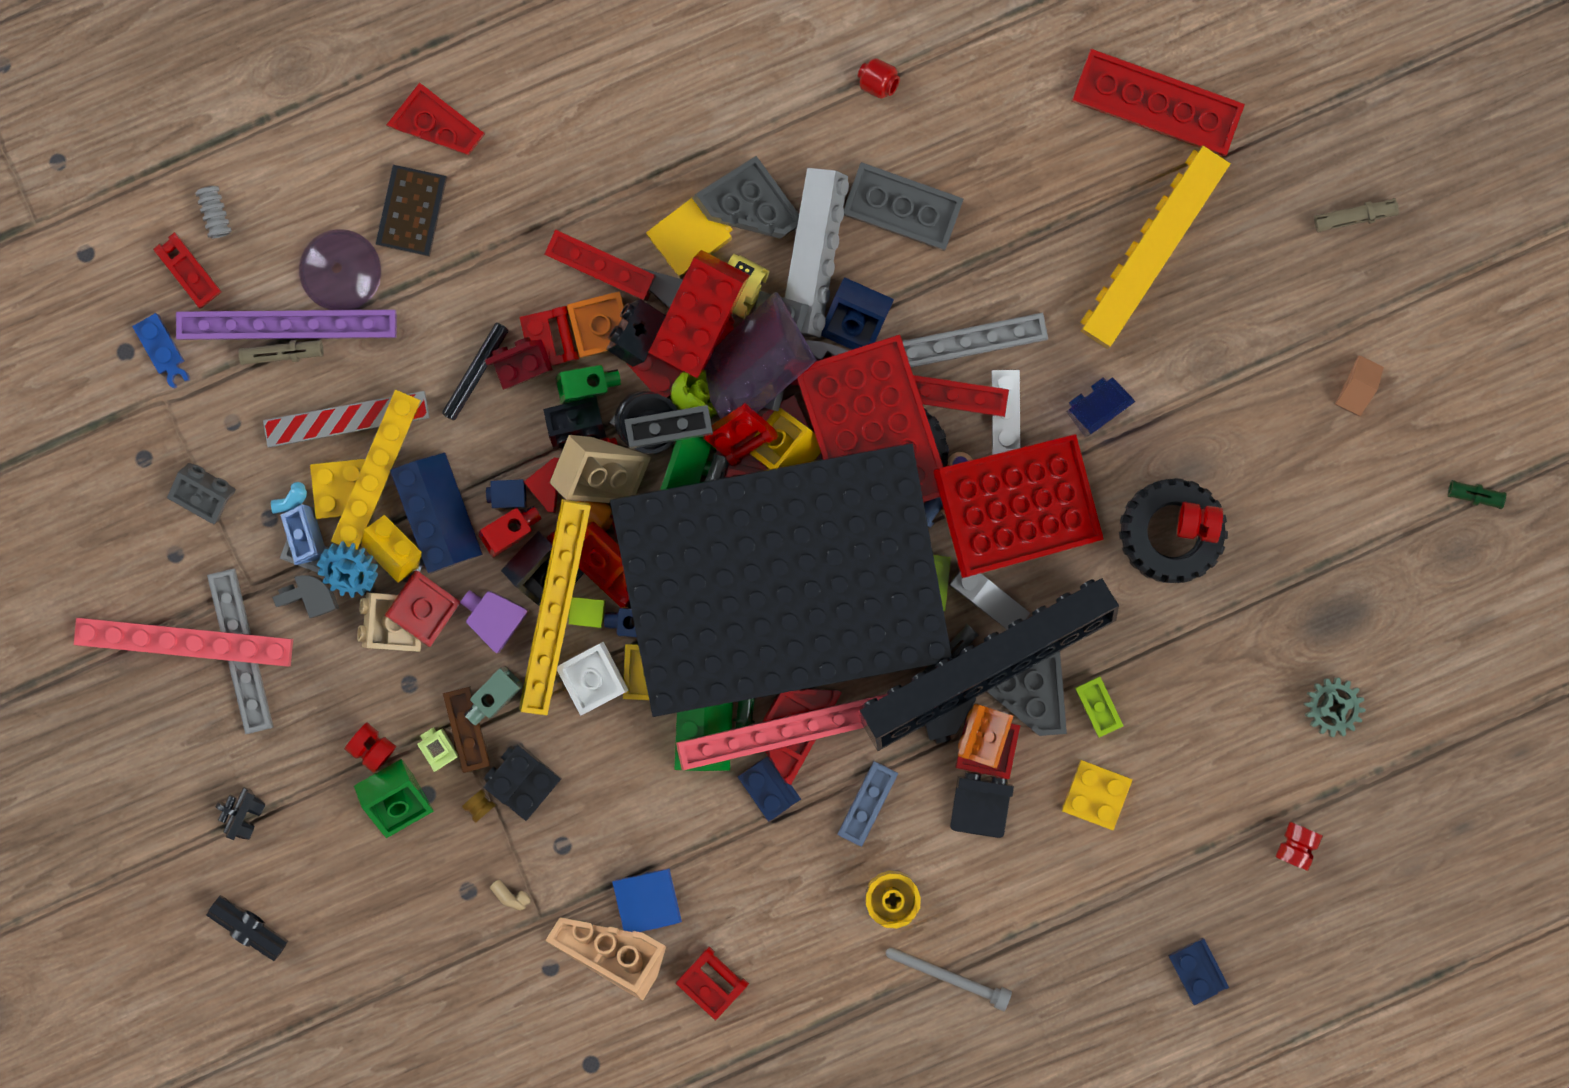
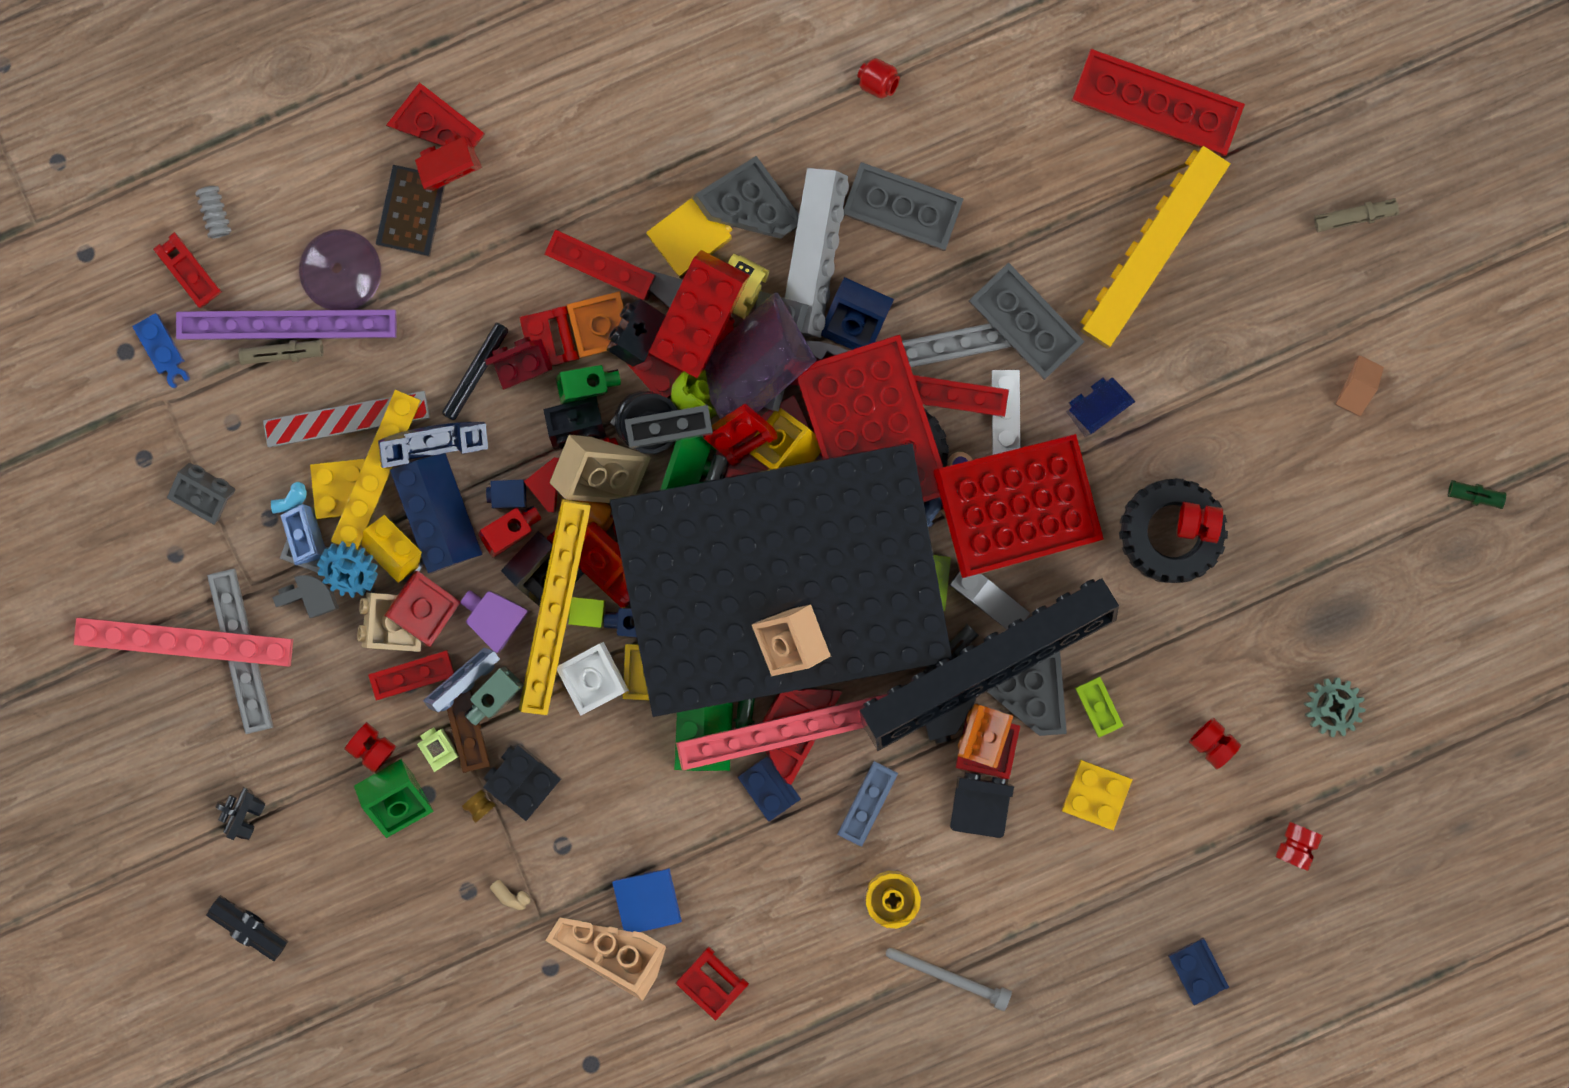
none -> red plate [368,650,455,701]
none -> slope [378,422,488,468]
none -> red slope [415,134,482,191]
none -> sand blue plate [423,647,500,713]
none -> light nougat slope [752,604,830,676]
none -> dark grey plate [969,262,1085,380]
none -> red wheel [1189,718,1241,770]

